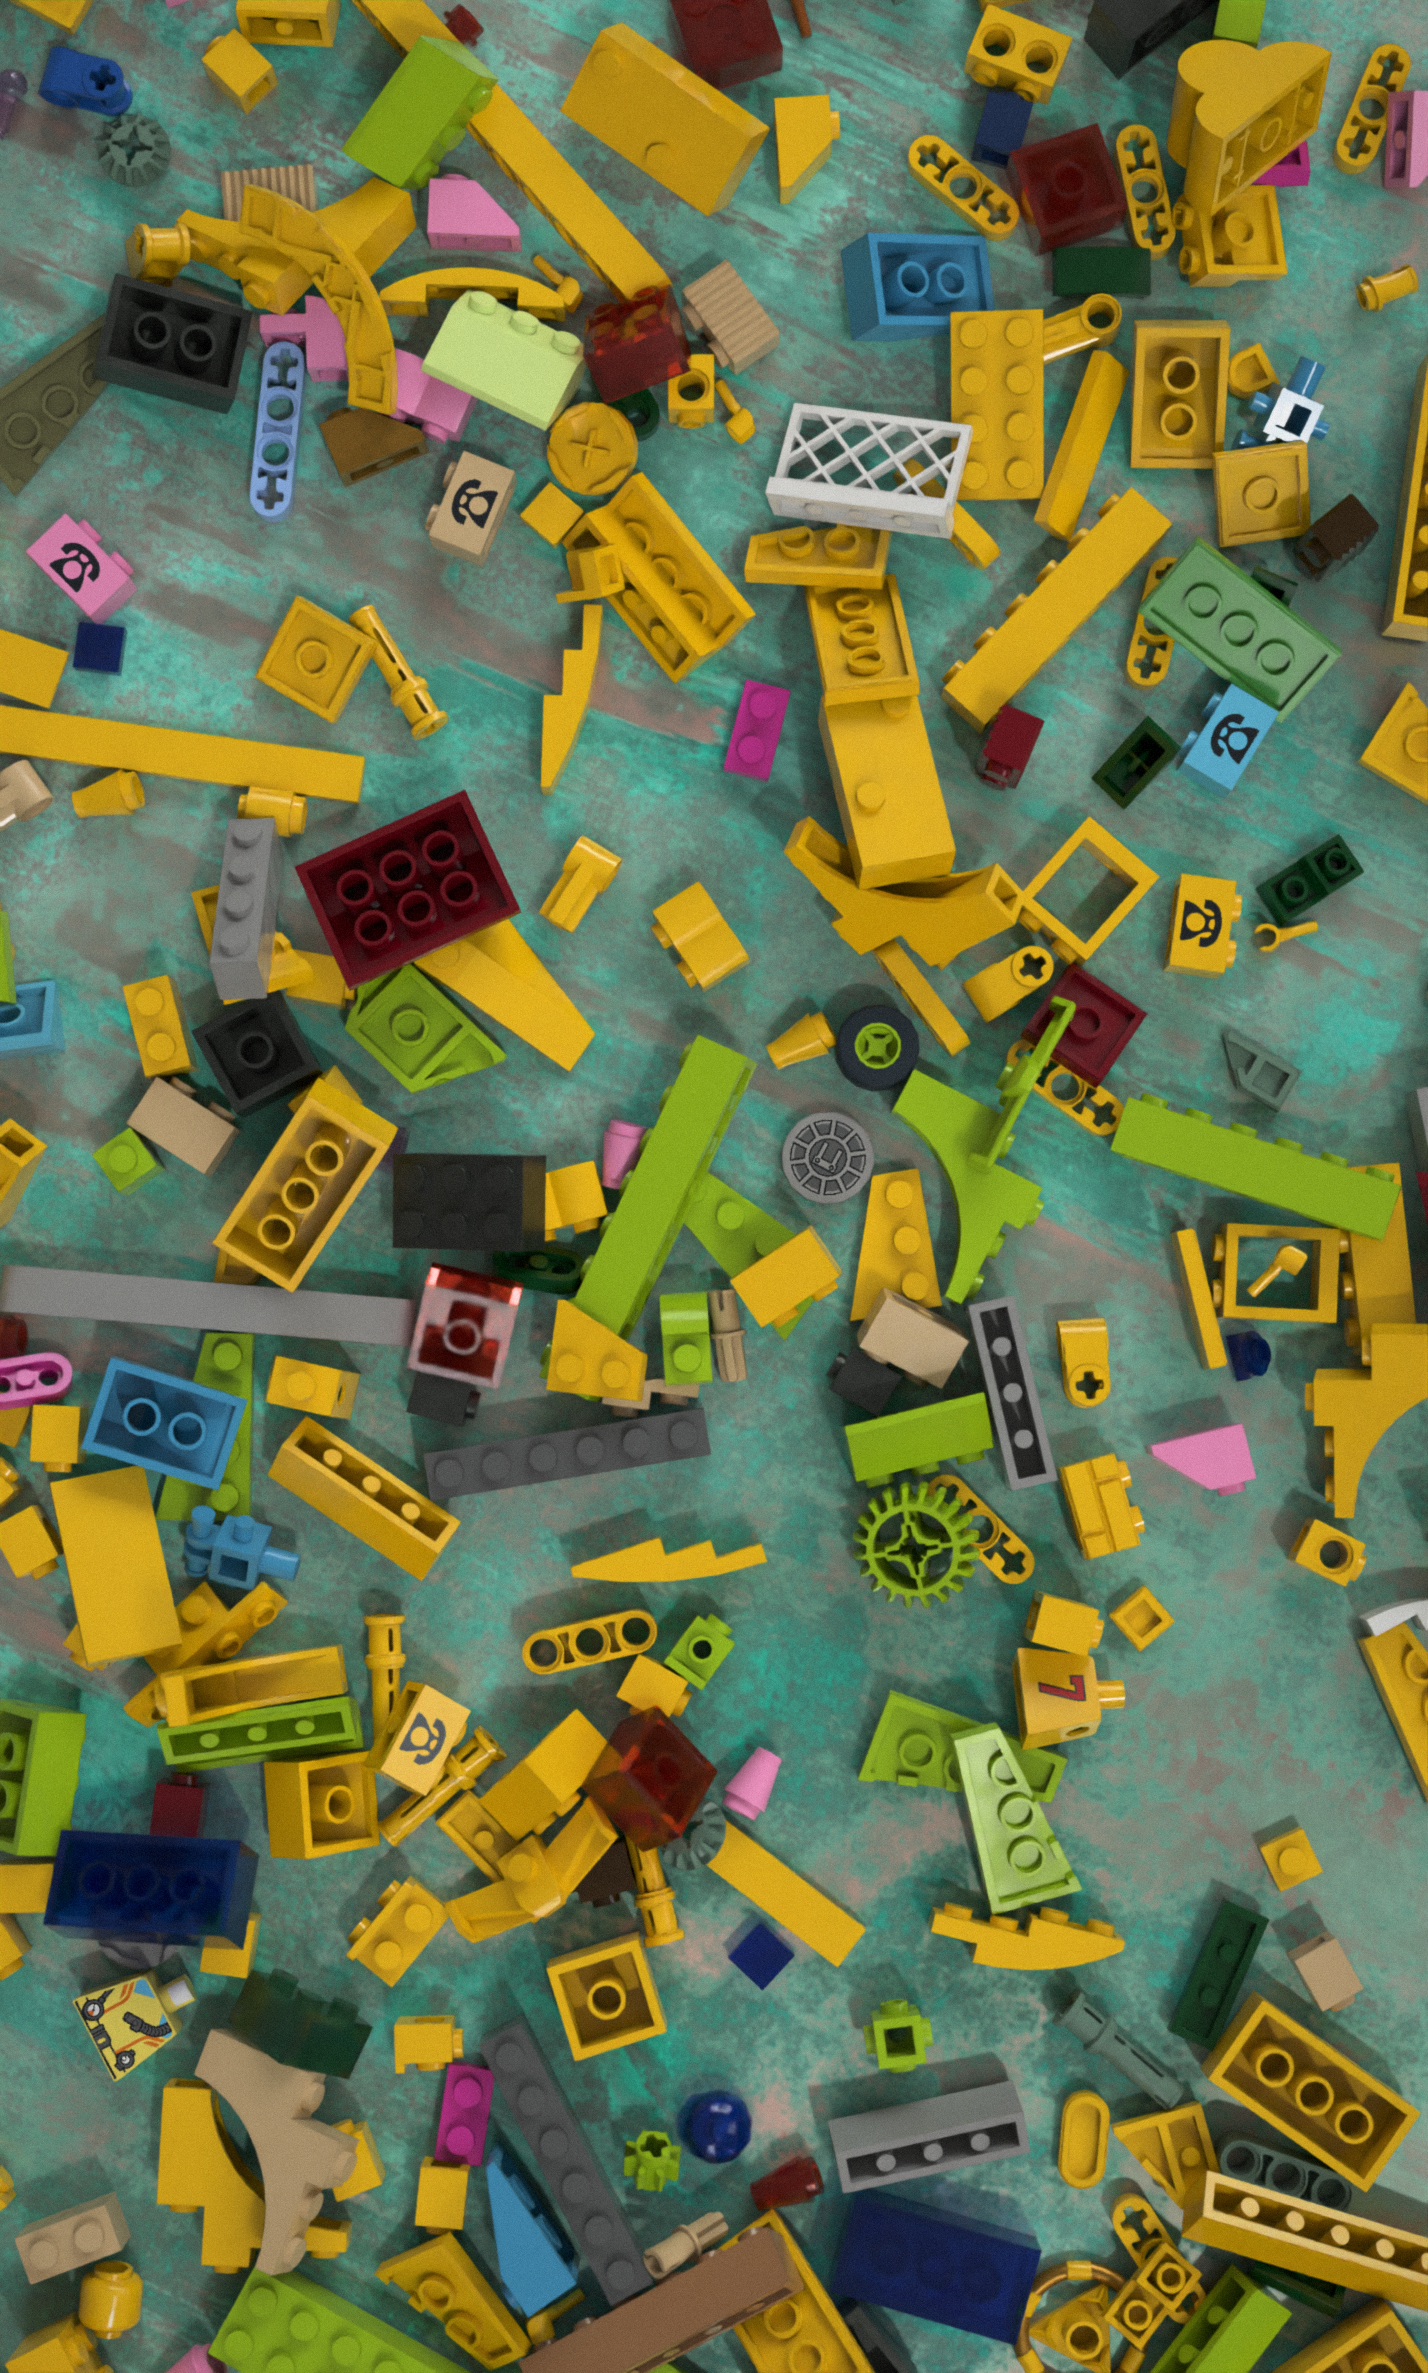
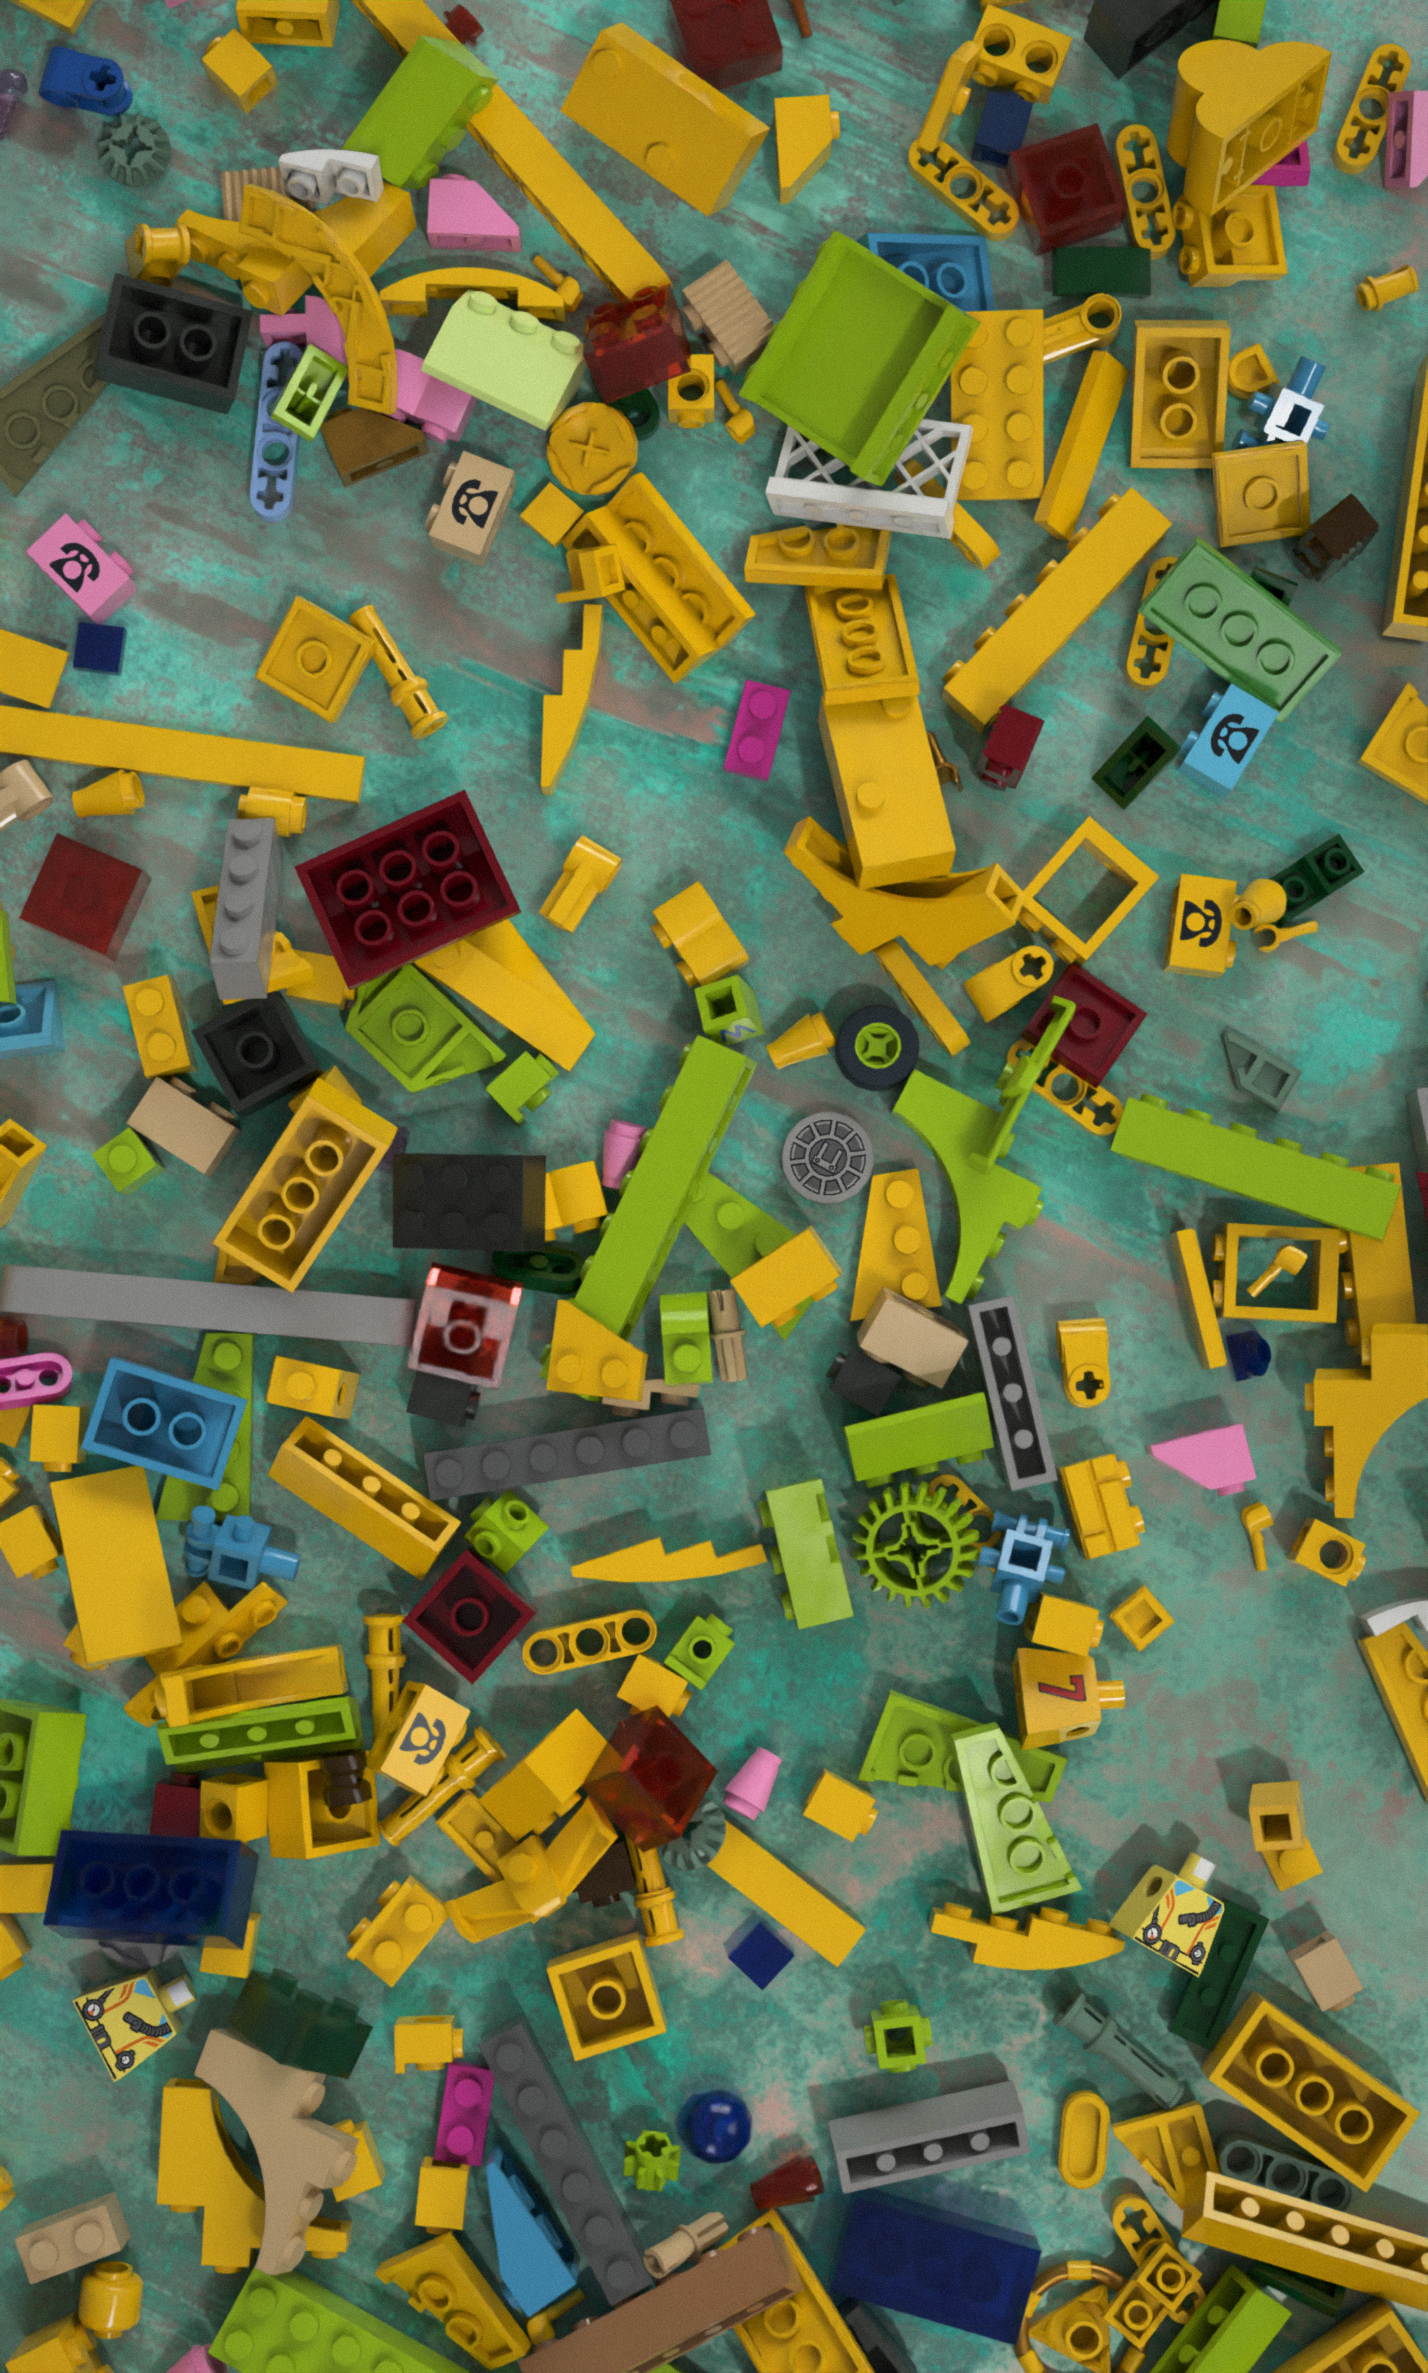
none -> clear red brick [19,833,152,962]
none -> yellow brick [199,1772,269,1849]
none -> lime slope [270,343,348,442]
none -> white slope [278,149,384,205]
none -> dark brown wheel [319,1749,372,1807]
none -> dark red brick [402,1547,539,1685]
none -> lime brick [463,1489,550,1576]
none -> lime brick [485,1051,559,1127]
none -> lime brick [694,974,765,1047]
none -> lime panel [738,229,981,487]
none -> lime wedge [758,1477,854,1630]
none -> yellow brick [802,1768,878,1842]
none -> yellow plate [917,40,983,152]
none -> pearl gold hand [927,732,963,799]
none -> dark azure piece [978,1509,1070,1625]
none -> light yellow torso [1109,1852,1225,1977]
none -> yellow cone [1230,879,1287,930]
none -> yellow hand [1240,1502,1274,1571]
none -> yellow brick [1248,1780,1306,1852]

